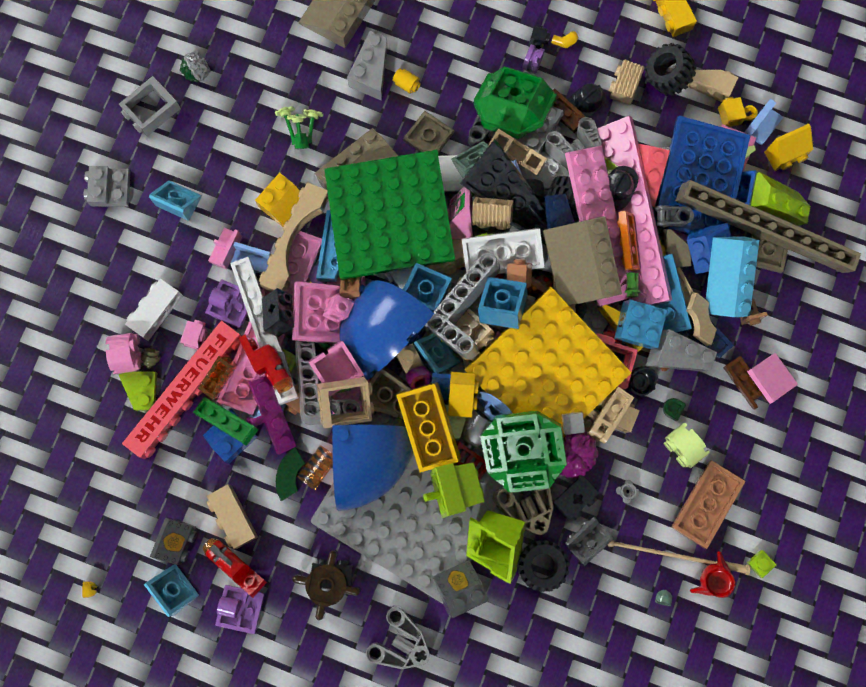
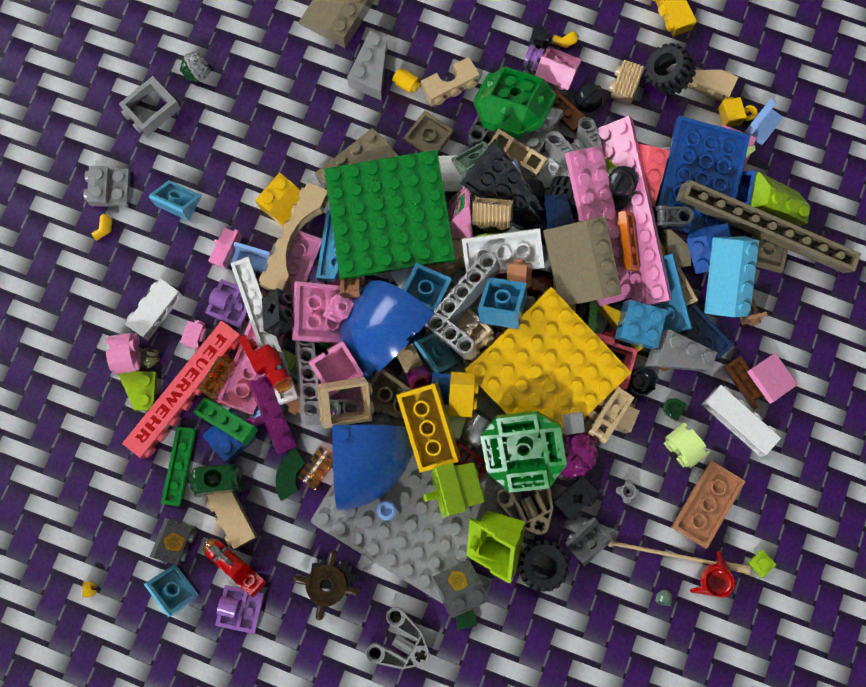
plant [275,106,324,149] -> none
light blue shield [477,391,513,421] -> none
bright green pin [625,272,641,298] -> none
tan tile [686,293,717,346] -> none
yellow slope [764,124,813,171] -> none
none -> yellow arm [91,214,112,241]
none -> green tile [161,426,197,507]
none -> dark green piece [189,464,244,498]
none -> light blue plate [377,500,397,520]
none -> tan arch [421,57,480,106]
none -> dark green tile [455,609,477,630]
none -> bright pink slope [535,46,582,90]
none -> bright green plate [584,300,600,333]
none -> white brick [701,385,781,457]

